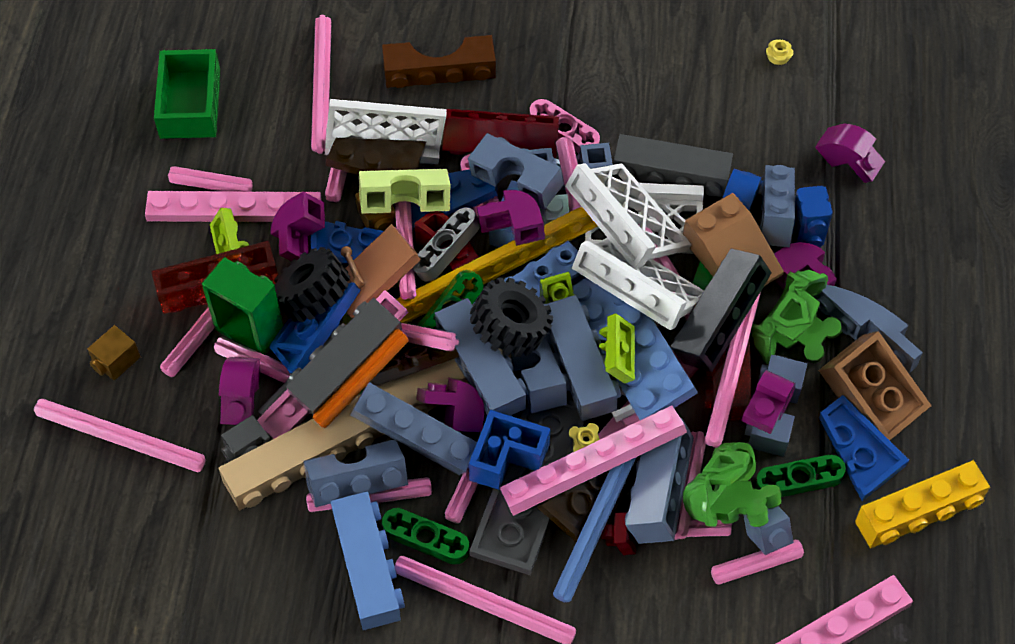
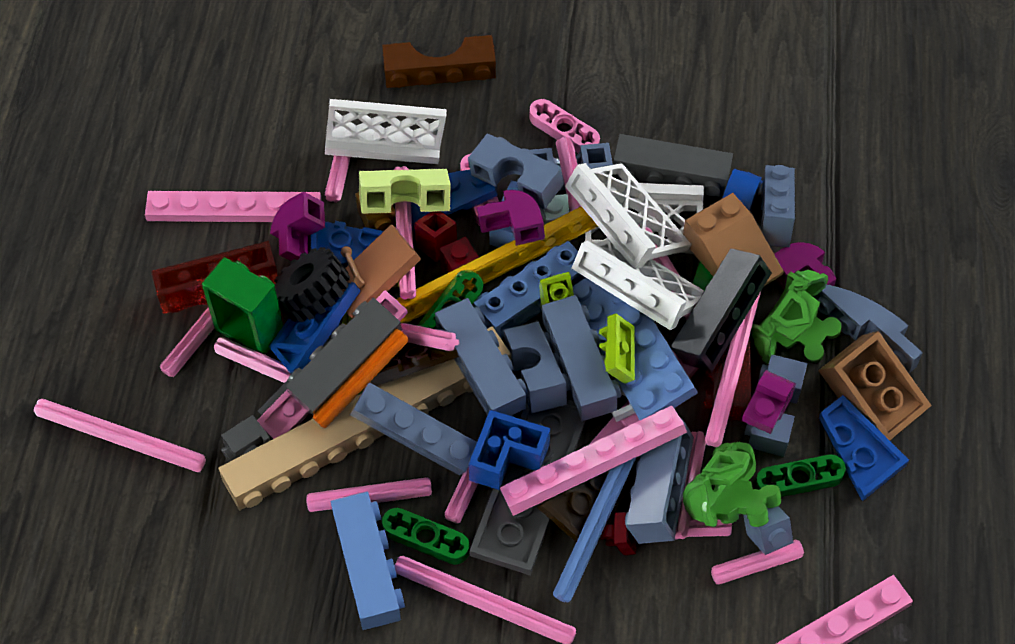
pearl gold brick [87,325,141,381] -> none
green piece [154,49,220,139] -> none
bright pink axle [168,166,253,192] -> none
lime plate [210,208,252,265] -> none
magenta brick [219,357,260,425] -> none
sand blue arch [303,440,408,507] -> none
bright pink axle [311,15,331,154] -> none
dark brown wing [326,137,427,176] -> none
dark grey beam [412,207,480,282] -> none
magenta brick [416,377,484,432] -> none
dark red brick [443,109,559,158] -> none
black tyre [470,278,553,357] -> none
light yellow plate [569,423,600,452] -> none
light yellow plate [766,40,793,65] -> none
blue brick [792,186,833,247] -> none
magenta brick [815,124,885,183] -> none
yellow brick [855,460,990,549] -> none

